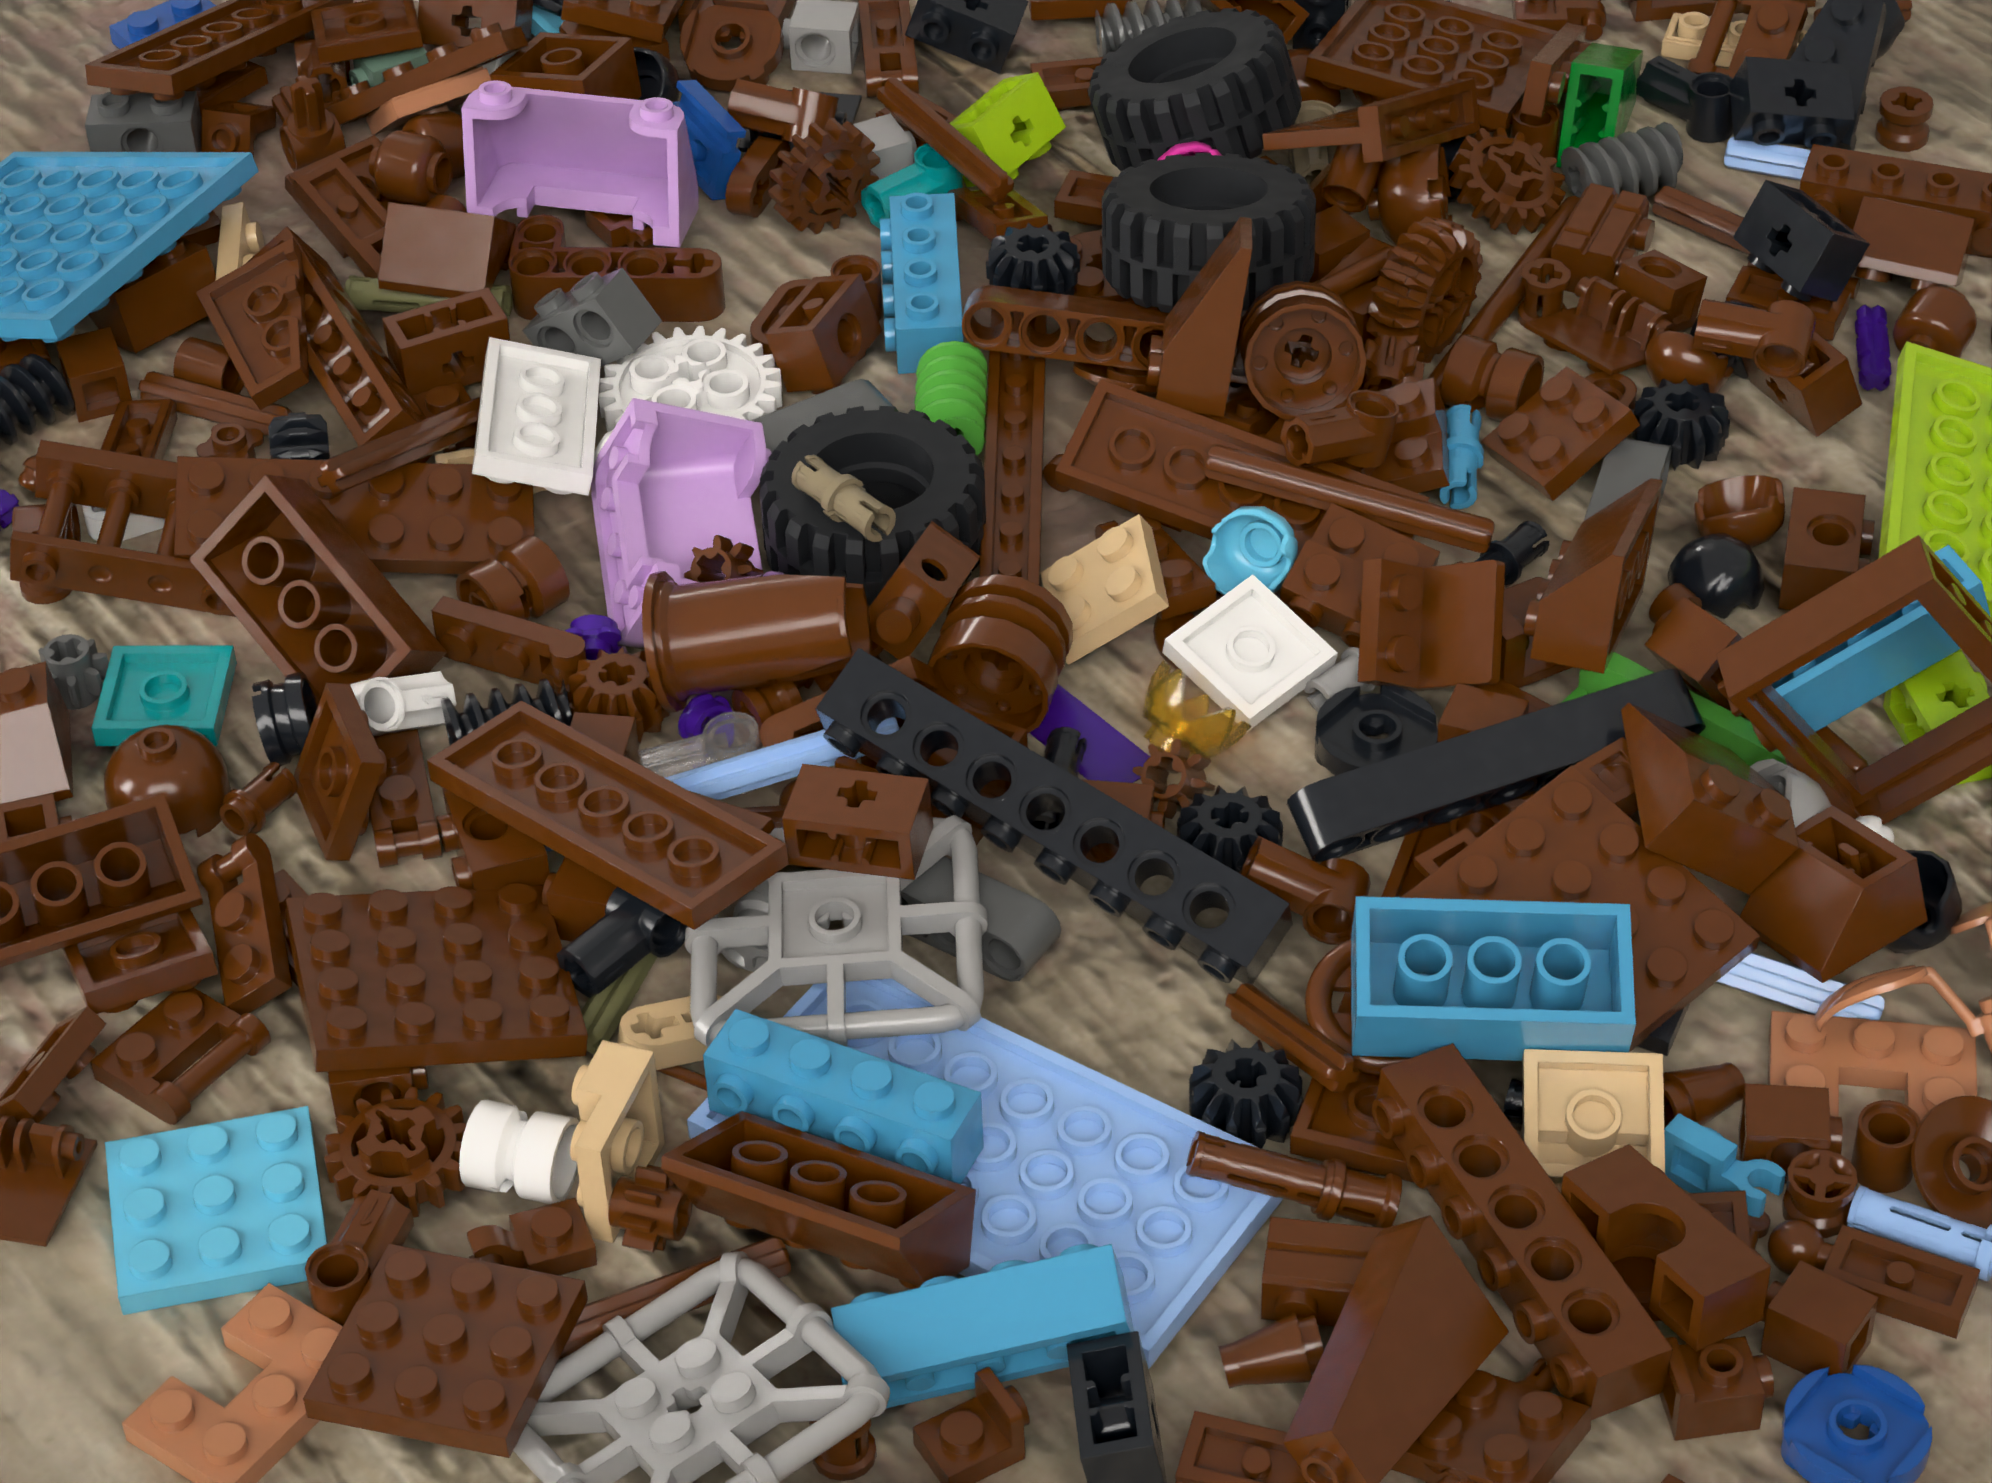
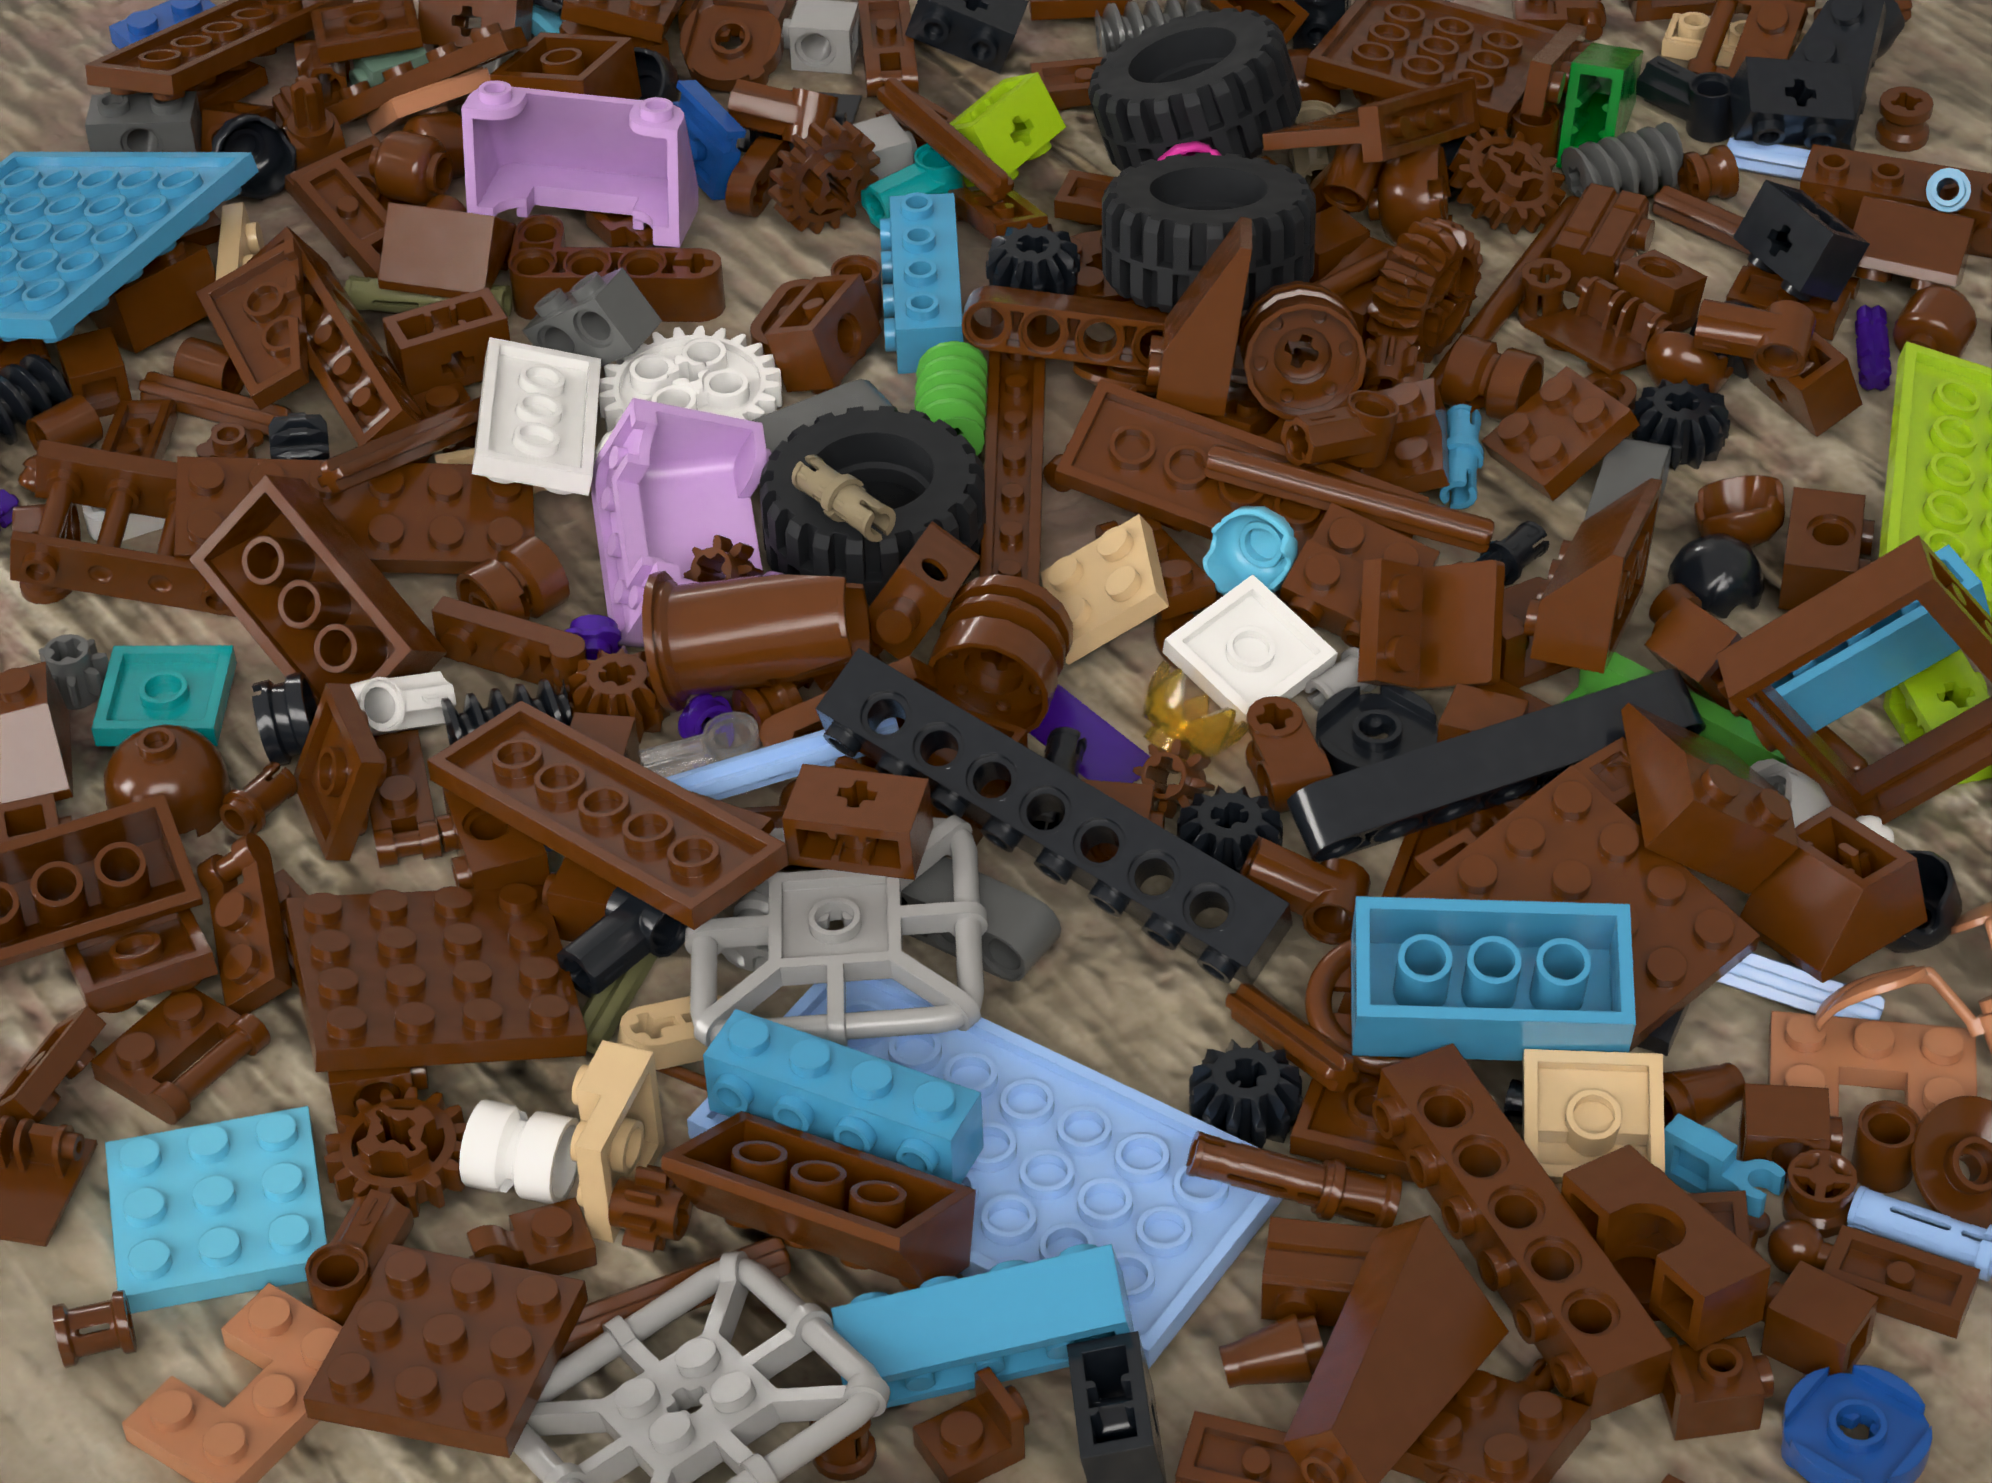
none -> reddish brown beam [26,394,103,452]
none -> reddish brown bush [52,1289,137,1368]
none -> black hair [211,113,297,200]
none -> reddish brown piece [1245,696,1333,814]
none -> reddish brown wheel [1677,145,1739,202]
none -> pin [1926,168,1971,213]

